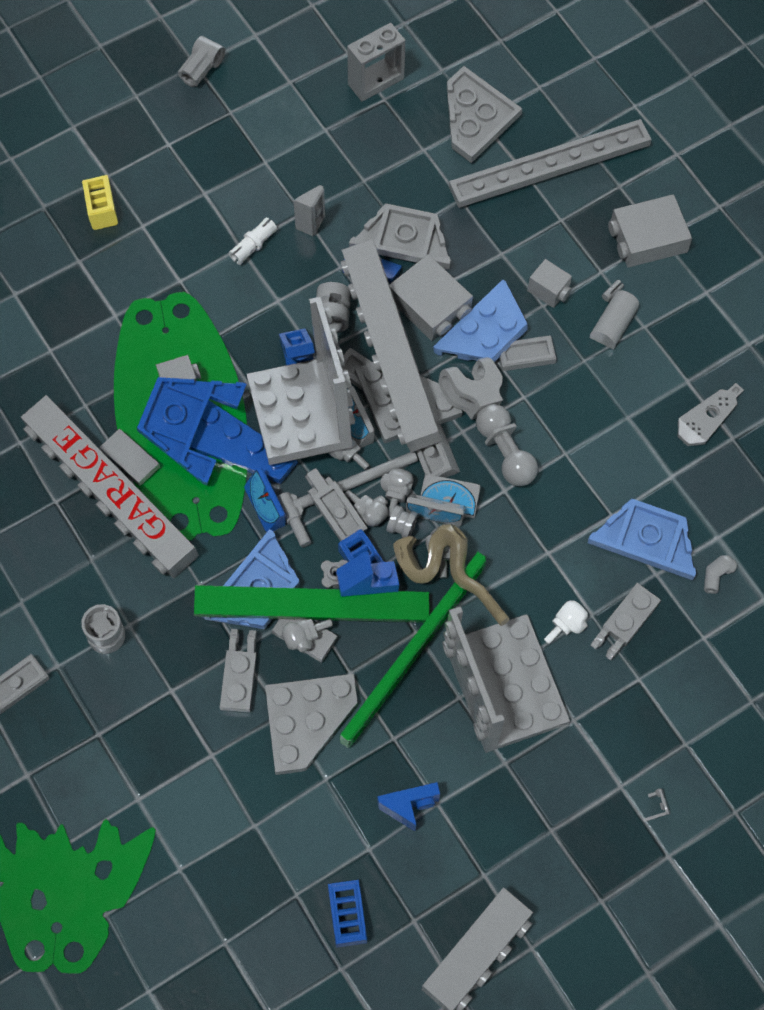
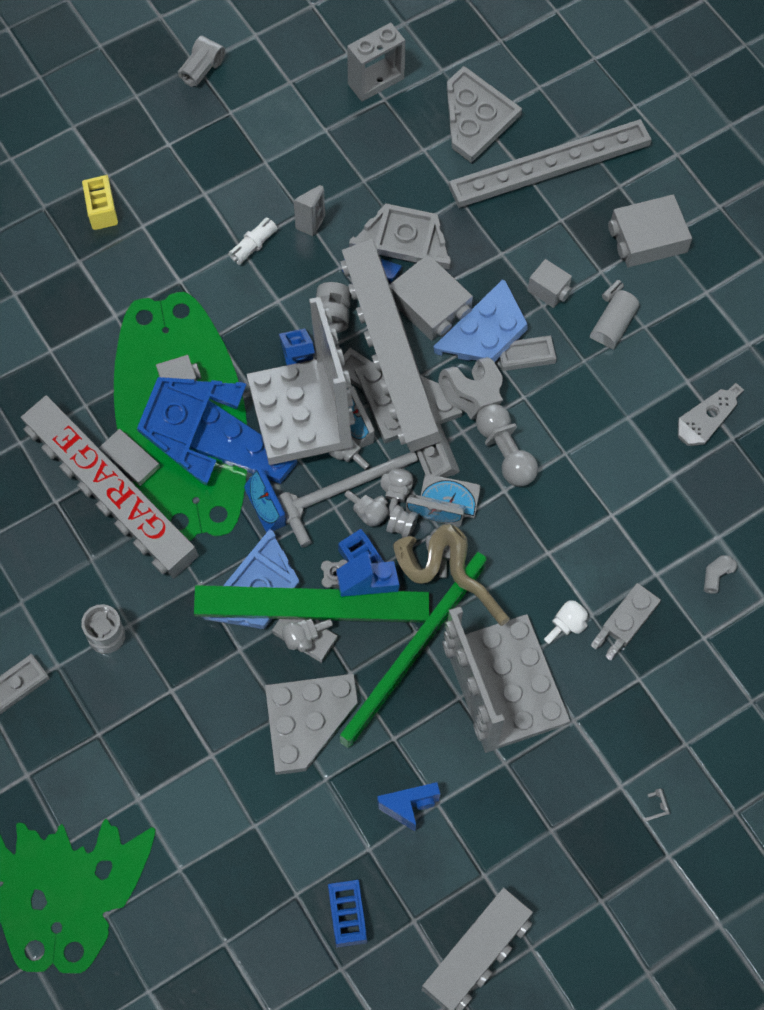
light grey hinge [220,629,257,712] -> none
light grey hinge [305,468,367,542] -> none
medium blue wing [588,499,696,580] -> none

